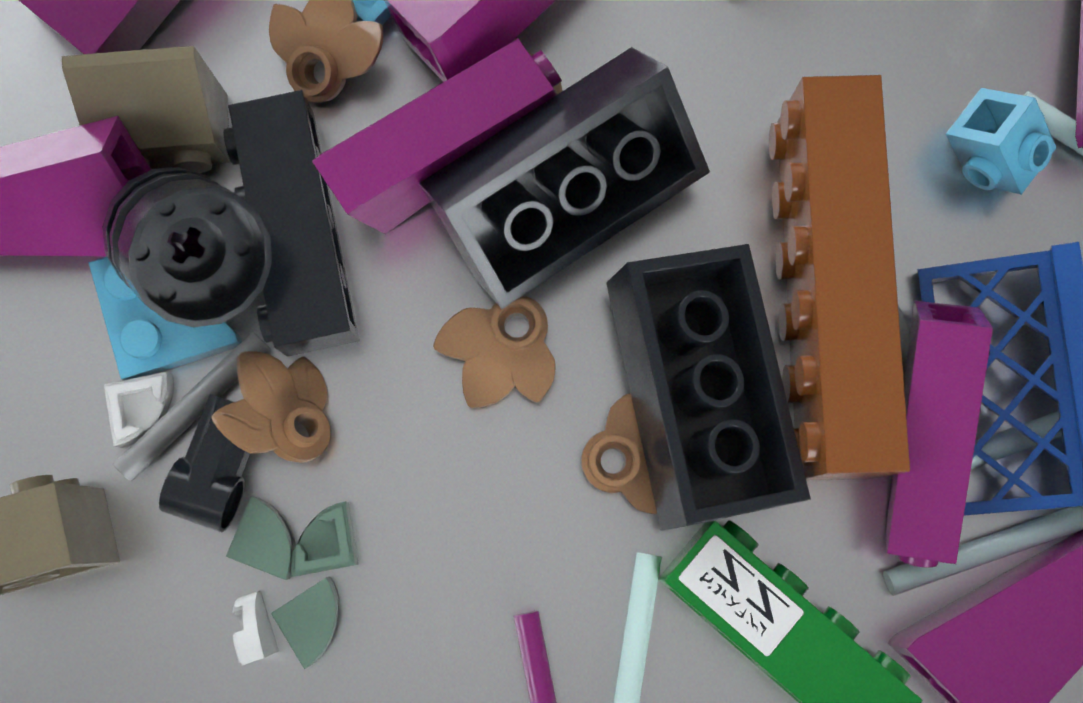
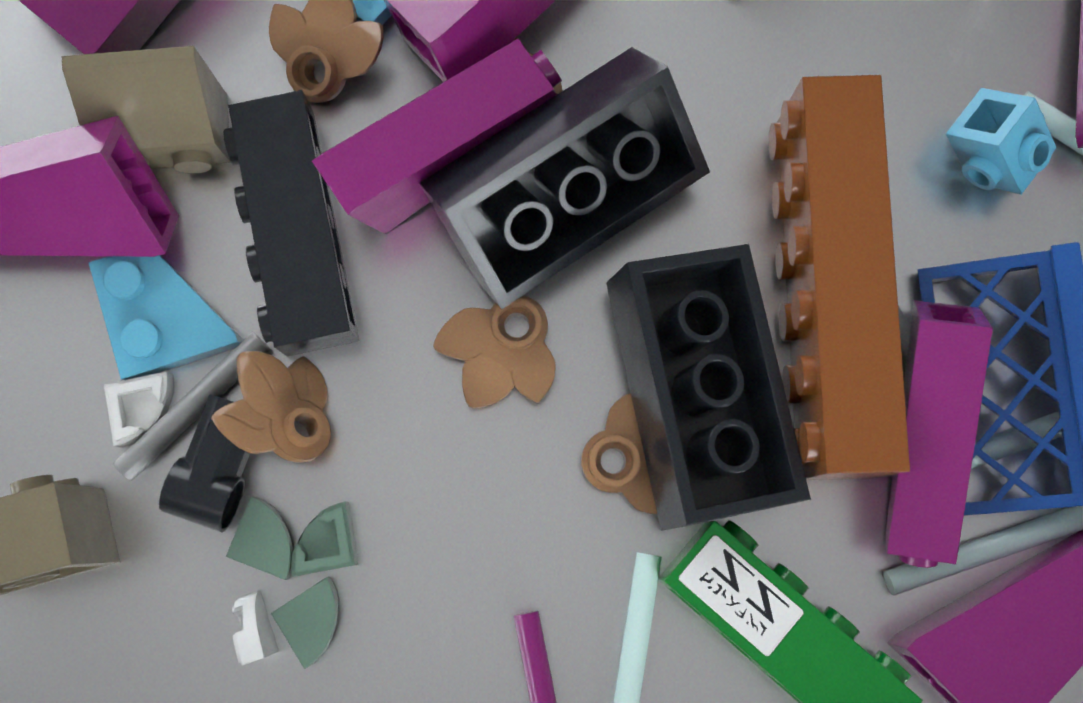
black wheel [102,167,272,328] -> none

